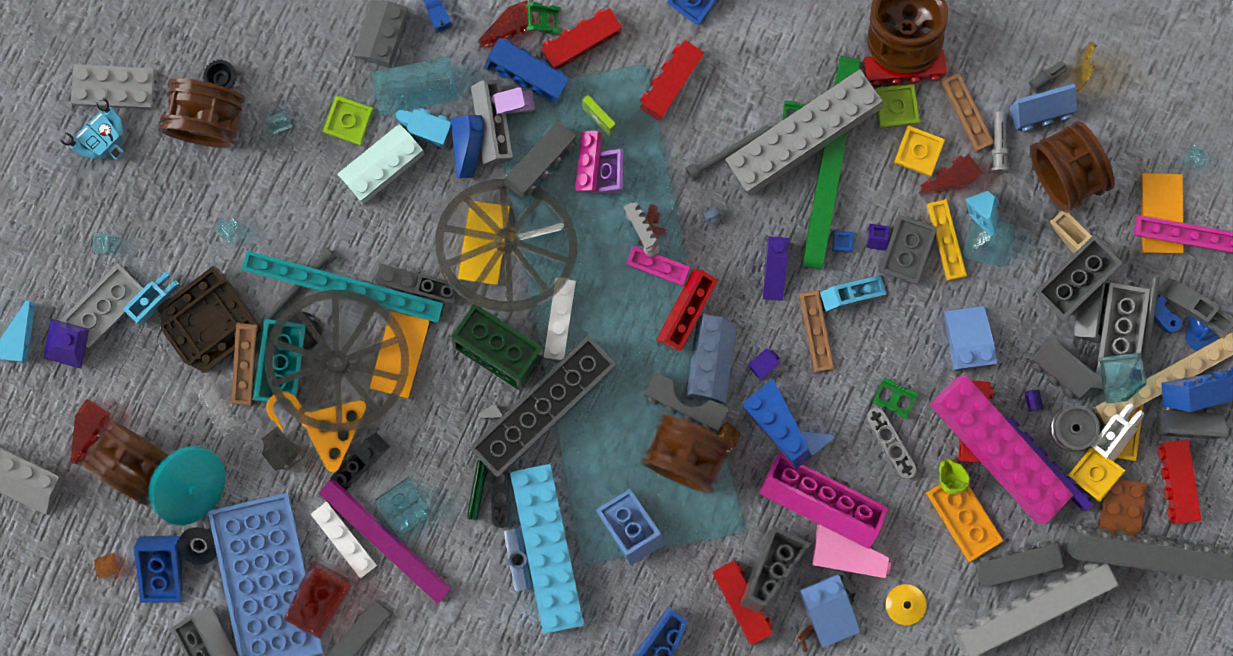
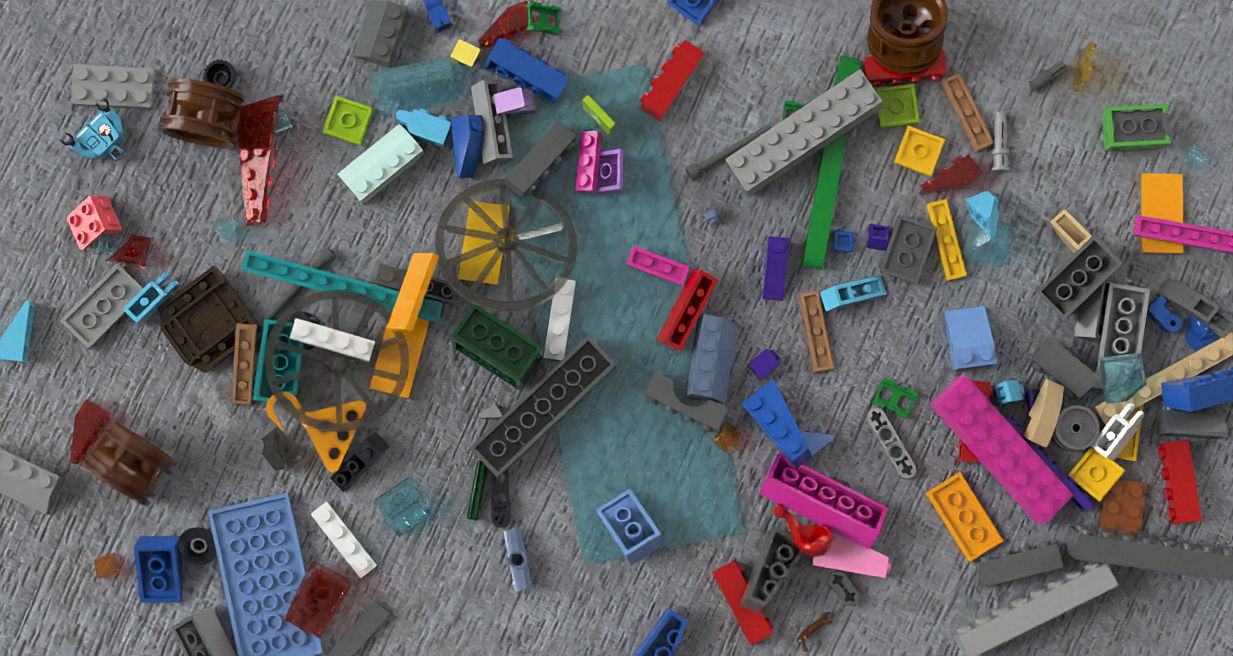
dark purple slope [43,319,89,368] -> none
teal dish [149,446,226,526] -> none
magenta tile [319,478,452,604] -> none
medium azure brick [510,464,584,634] -> none
red brick [541,8,622,70] -> none
light grey gear [624,202,660,257] -> none
clear red slope [639,204,668,246] -> none
reddish brown wheel [640,414,733,494] -> none
medium blue slope [798,575,860,648] -> none
yellow dish [885,584,926,625] -> none
lime hair [939,459,970,495] -> none
medium blue slope [1009,83,1077,132] -> none
reddish brown wheel [1030,121,1115,213] -> none
dark grey piece [1137,274,1160,371] -> none
none -> coral bracket [67,195,123,250]
none -> clear red slope [106,234,151,269]
none -> clear red wing [237,95,283,226]
none -> white plate [290,318,375,362]
none -> light orange tile [386,253,439,332]
none -> light yellow panel [450,39,482,67]
none -> red hair [773,503,834,557]
none -> medium azure slope [993,380,1025,407]
none -> tan slope [1023,379,1064,448]
none -> piece [1102,104,1171,151]

